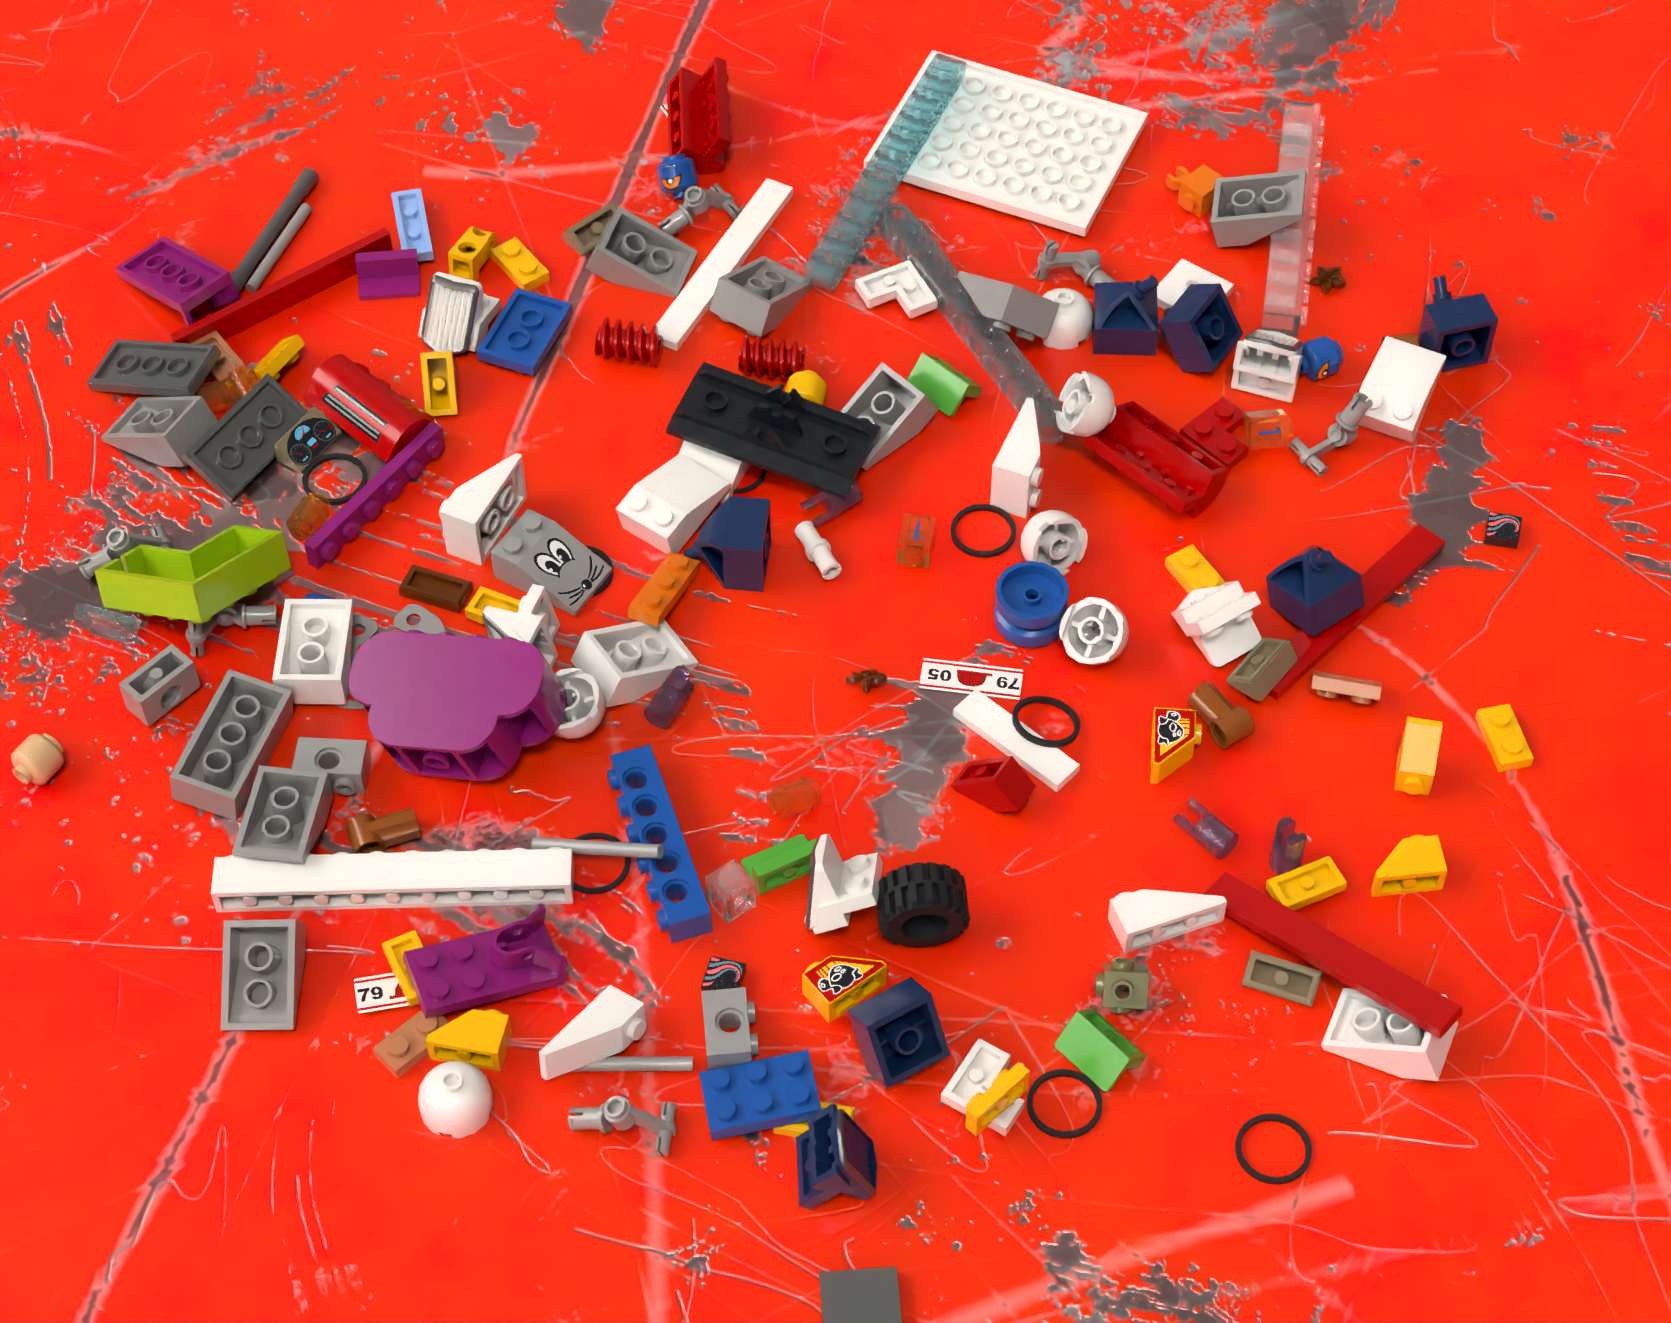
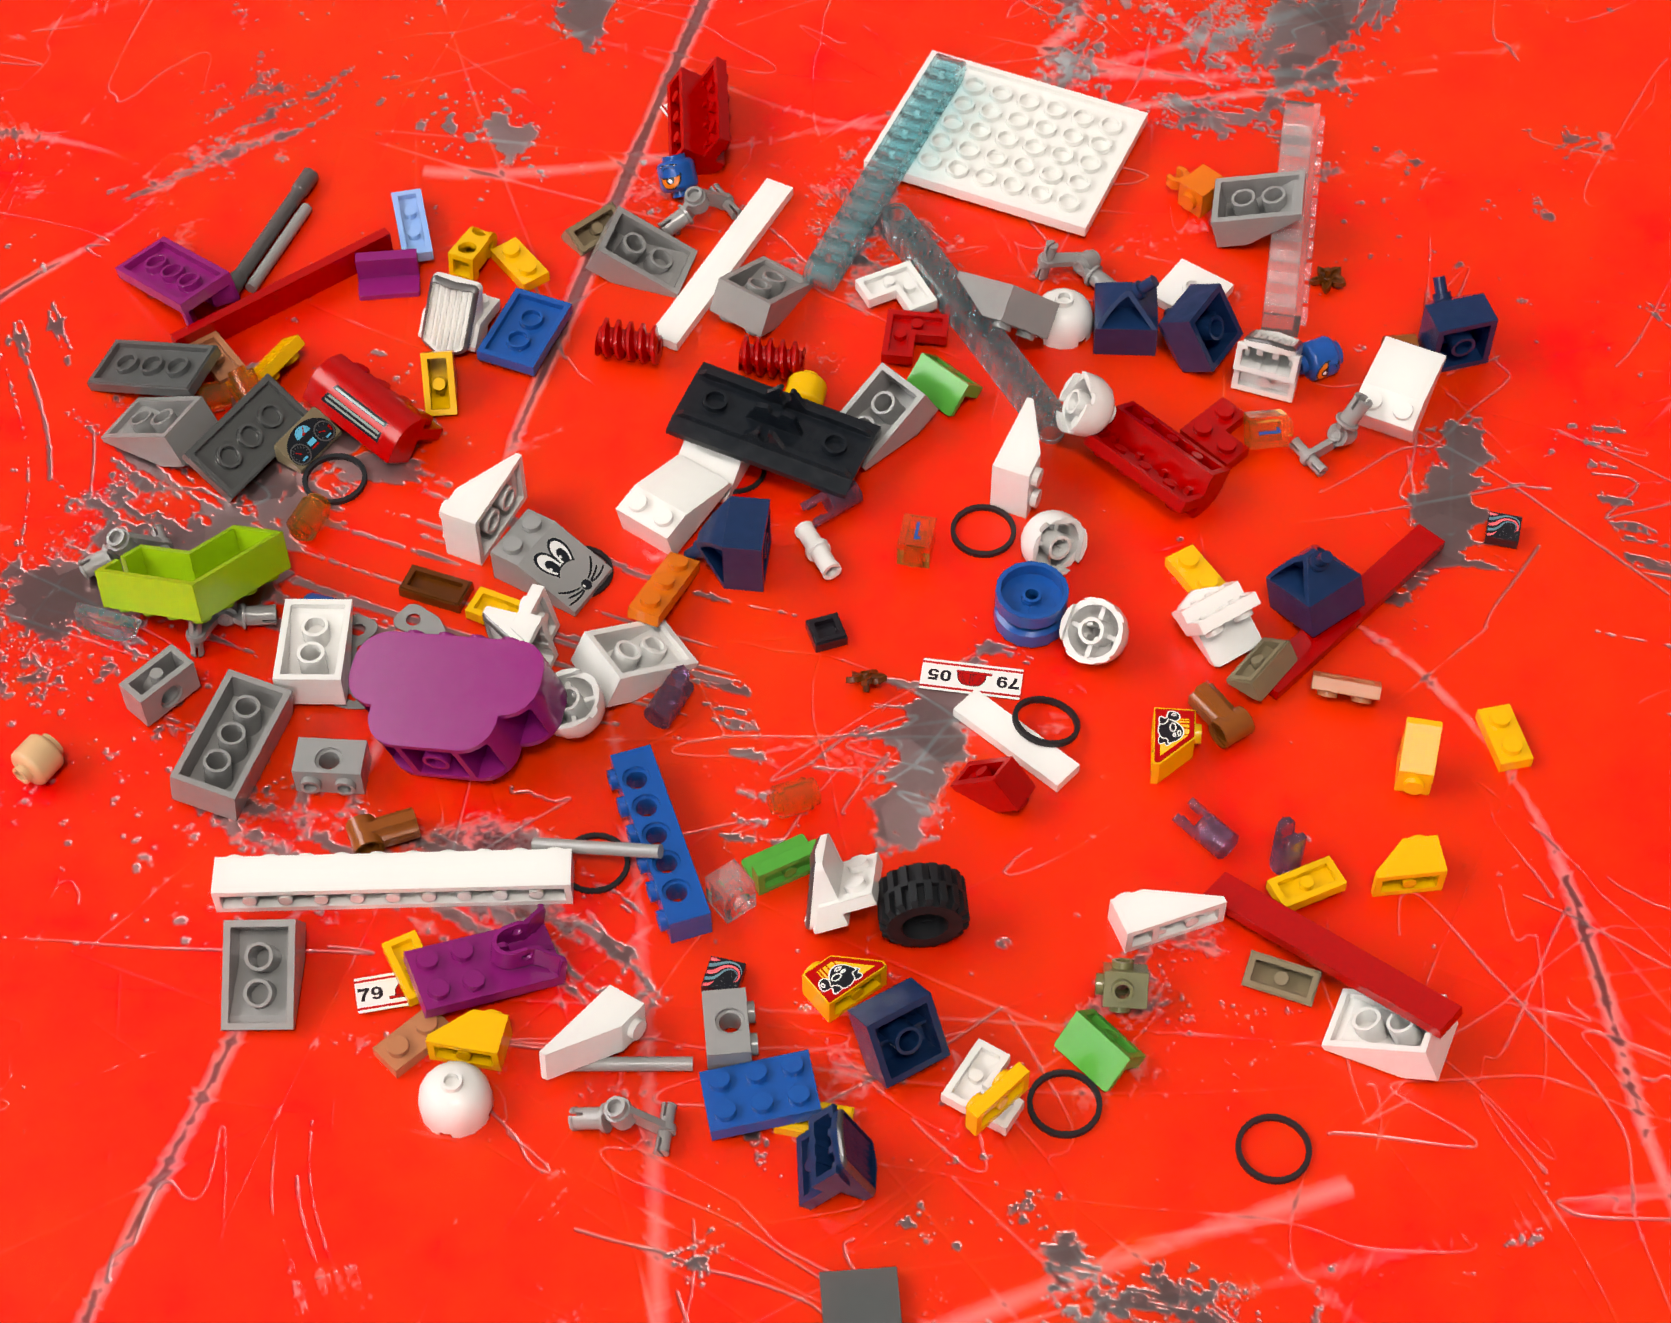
light grey slope [232,765,333,863] -> none
magenta plate [304,421,445,570] -> none
none -> black tile [805,612,848,653]
none -> red plate [881,309,950,365]

